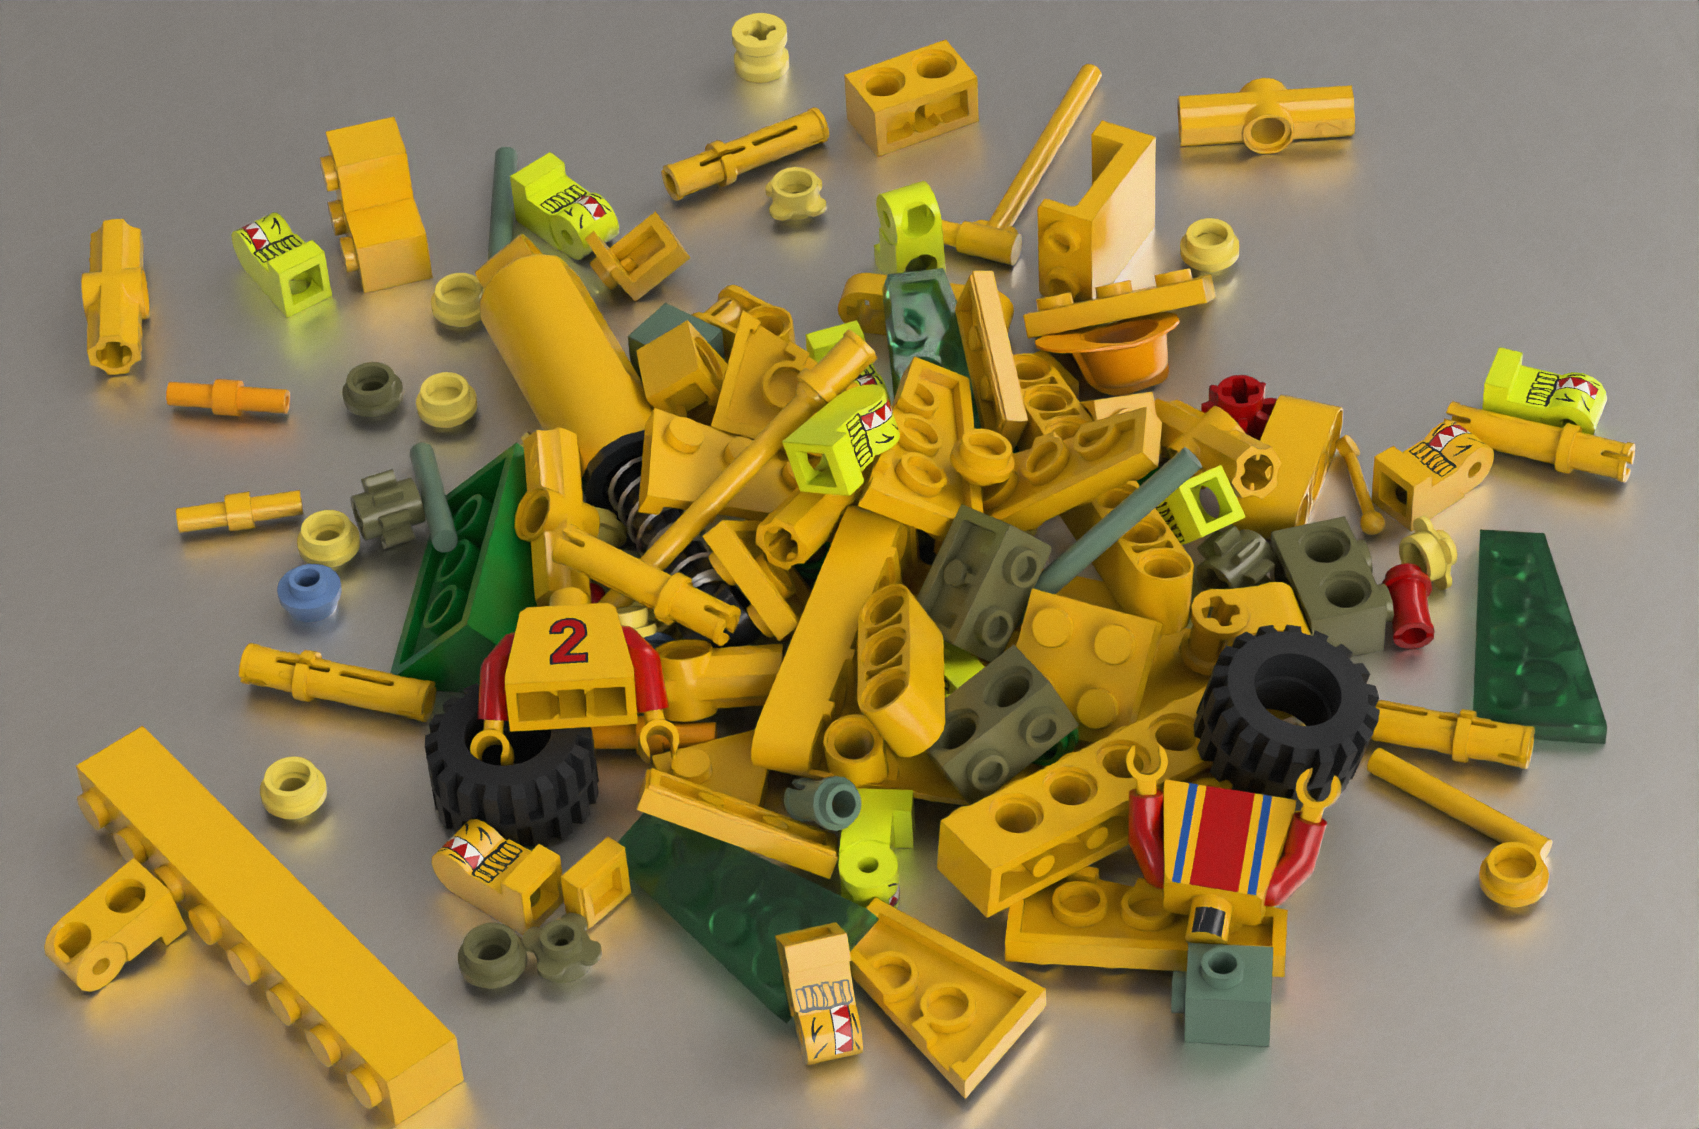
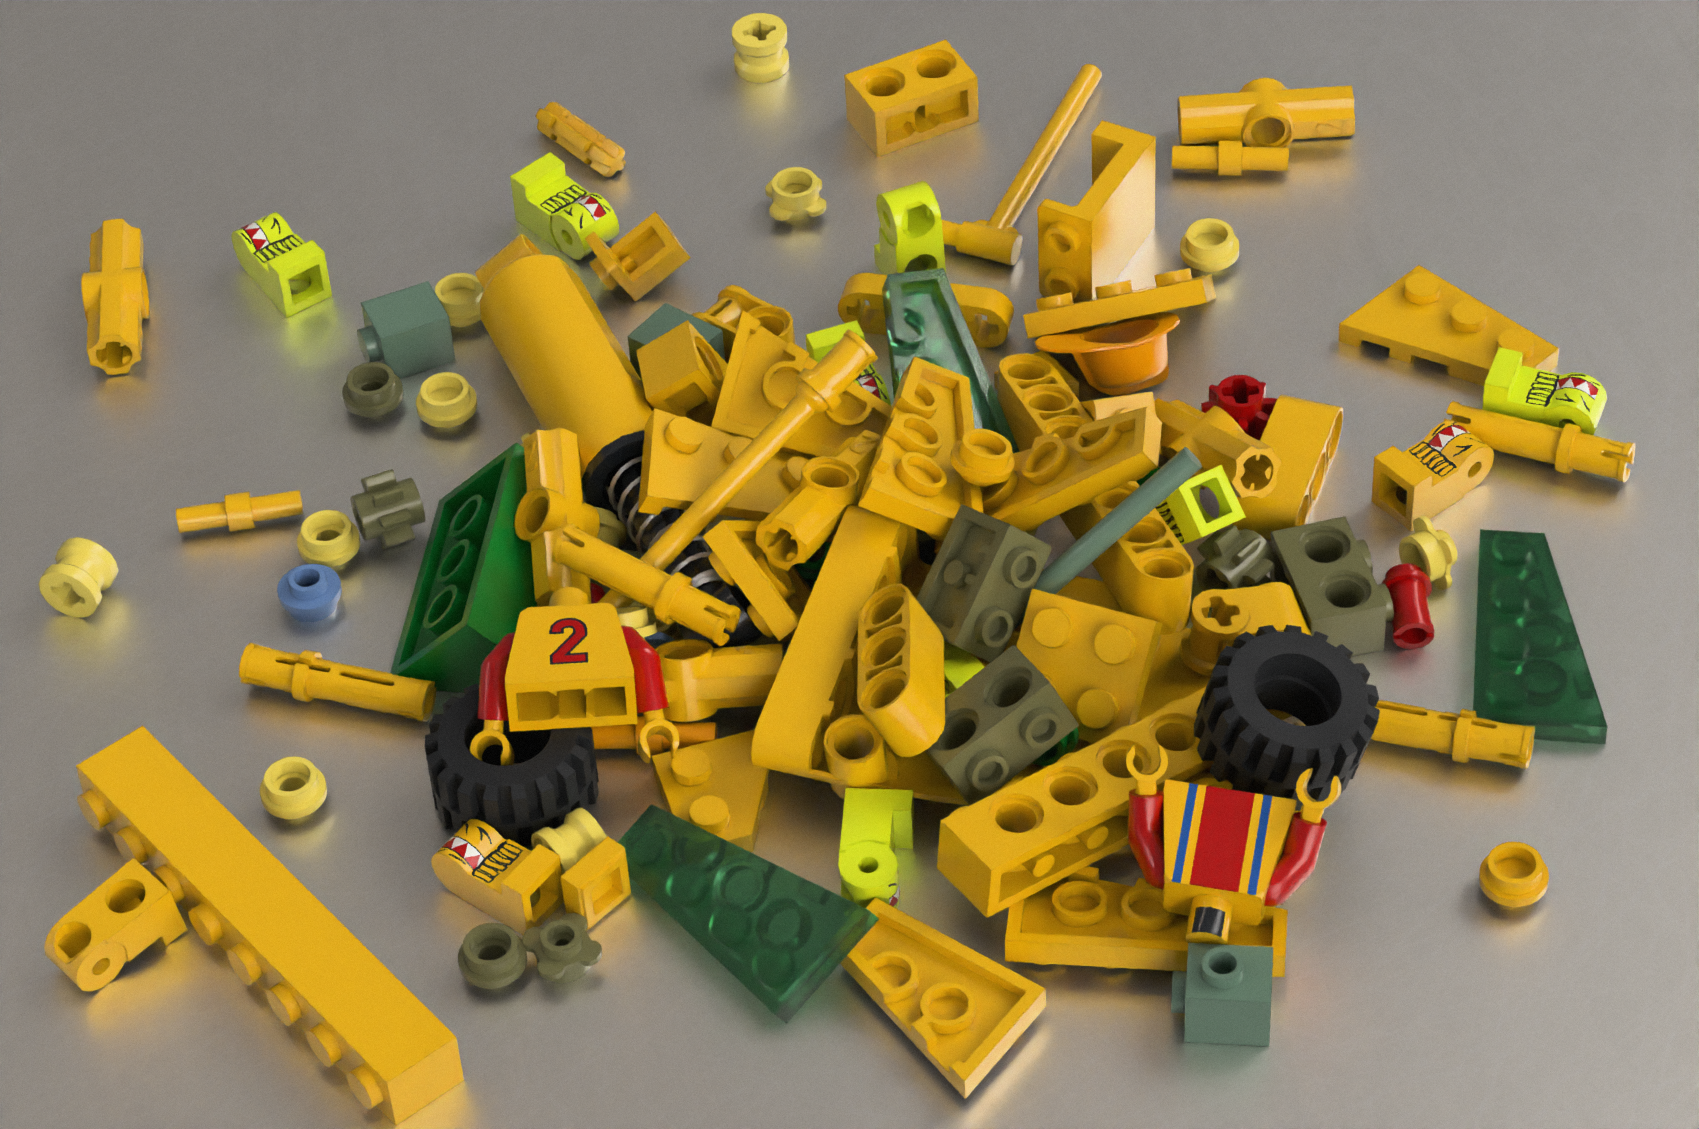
light orange bar [166,379,290,417] -> none
yellow brick [319,117,433,293] -> none
sand green bar [409,442,458,552] -> none
sand green bar [487,147,518,261] -> none
yellow tile [637,768,838,879] -> none
yellow pin [661,107,829,201] -> none
yellow leg [775,922,863,1065] -> none
neon yellow leg [782,384,900,496] -> none
sand green pin [784,776,861,831] -> none
yellow tile [955,271,1028,452] -> none
yellow hinge [1335,435,1385,535] -> none
yellow bar [1367,748,1552,861] -> none
none -> light yellow wheel [38,537,118,618]
none -> sand green brick [357,281,456,379]
none -> light yellow wheel [531,808,606,874]
none -> yellow axle [535,102,626,177]
none -> yellow bar [1172,141,1289,176]
none -> yellow wing [1338,265,1559,386]

